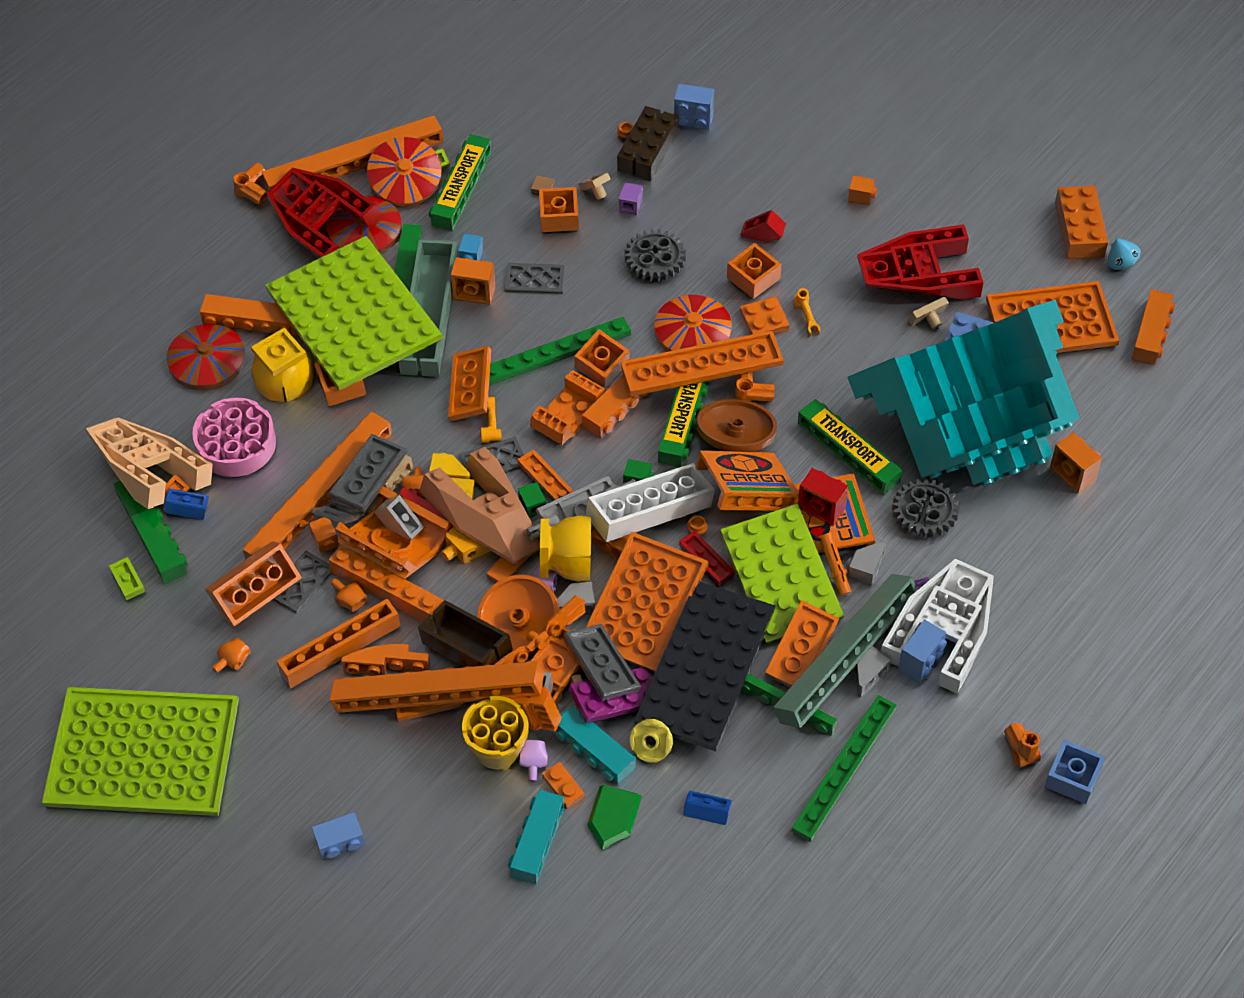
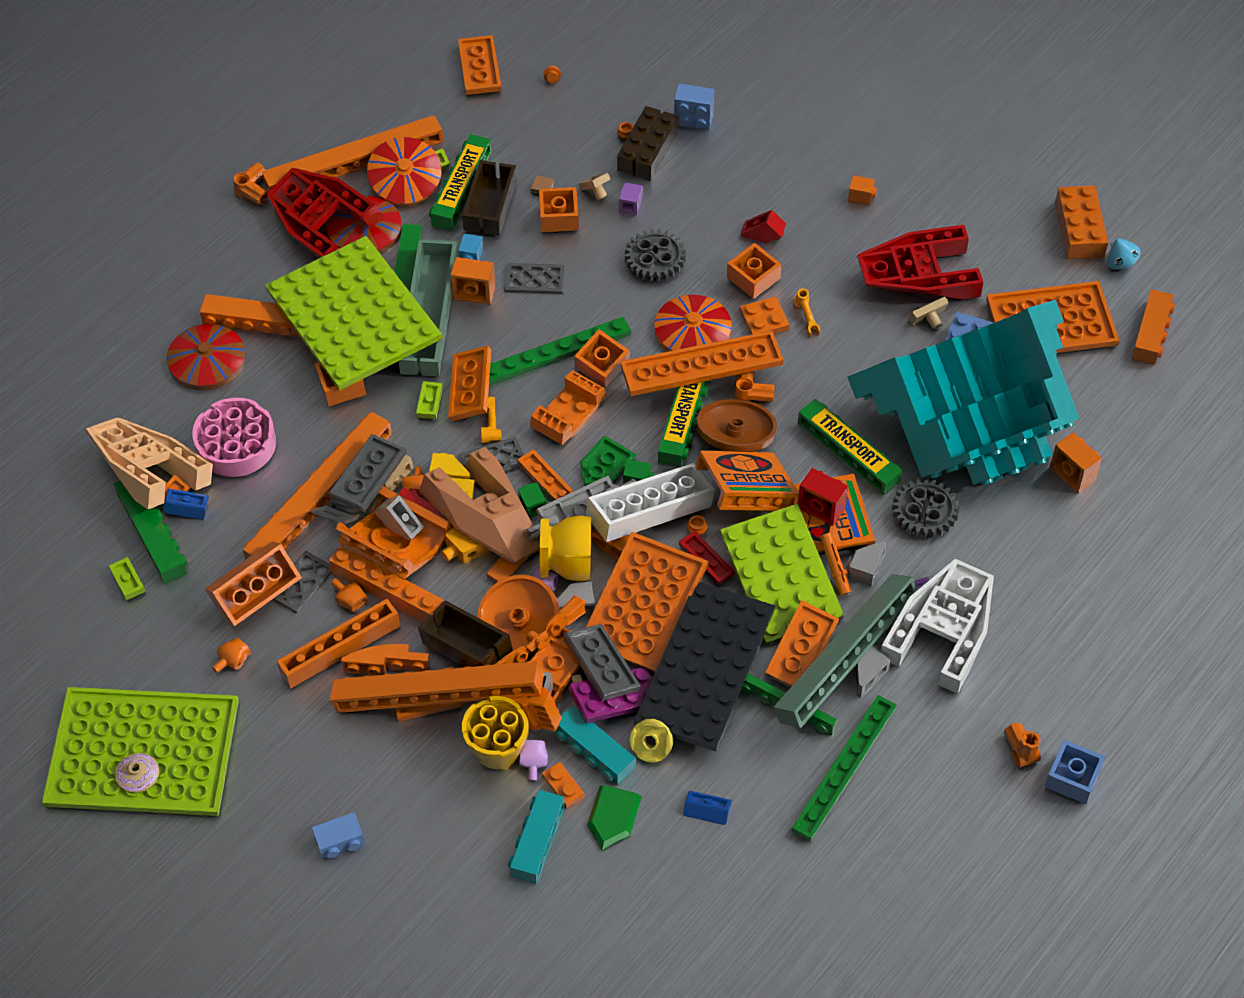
yellow plate [251,328,315,403] -> none
orange brick [309,517,339,553] -> none
orange brick [582,375,648,438] -> none
medium blue brick [898,619,947,684] -> none
none -> dish [115,753,159,793]
none -> lime plate [416,381,443,419]
none -> orange plate [458,35,502,95]
none -> dark brown piece [462,160,517,236]
none -> orange plate [543,65,561,83]
none -> green tile [580,435,636,486]

